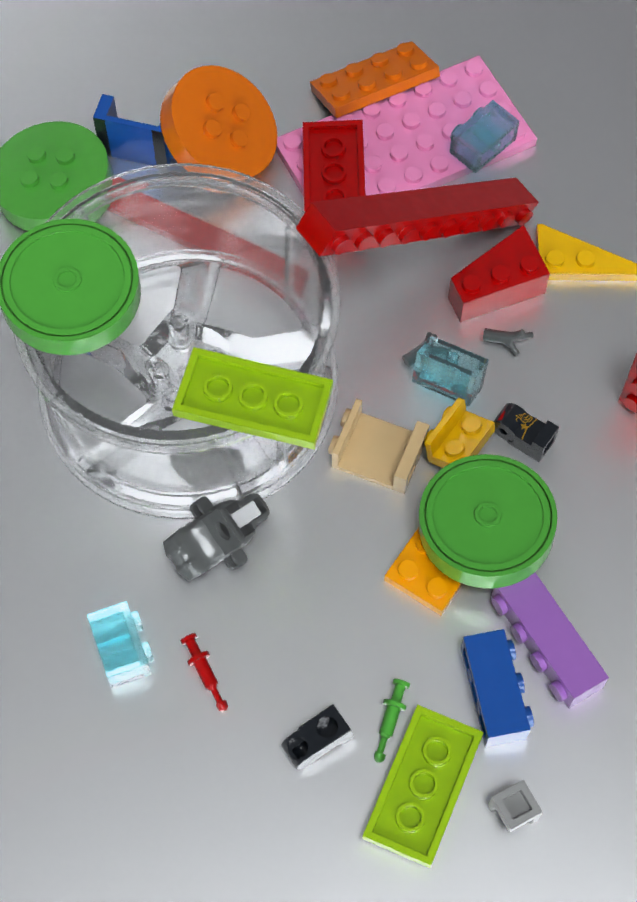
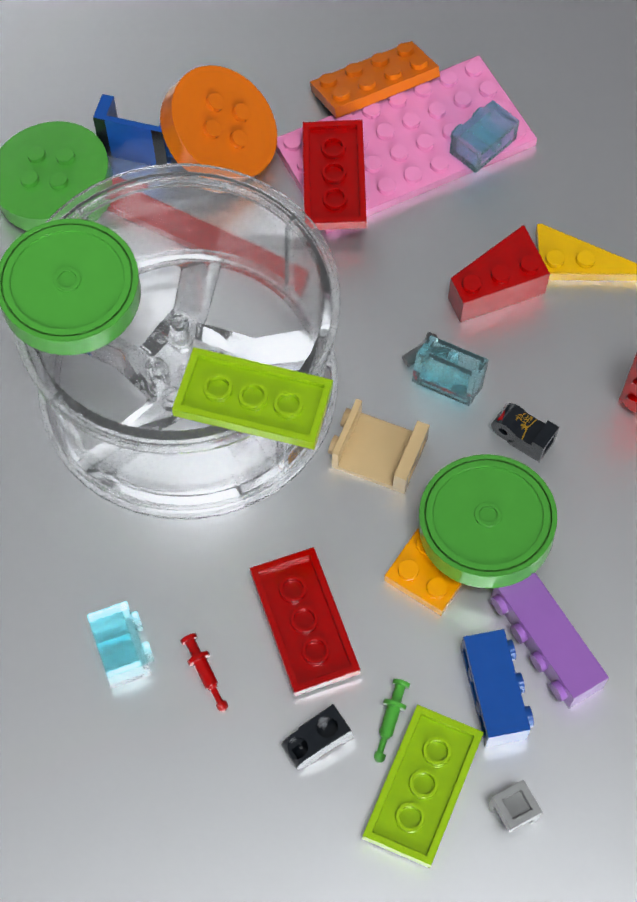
dark grey piece [163,493,270,582] -> none
red brick [296,177,539,257] -> none
yellow bracket [424,397,495,468] -> none
dark grey bar [483,328,534,356] -> none
none -> red plate [250,547,361,697]

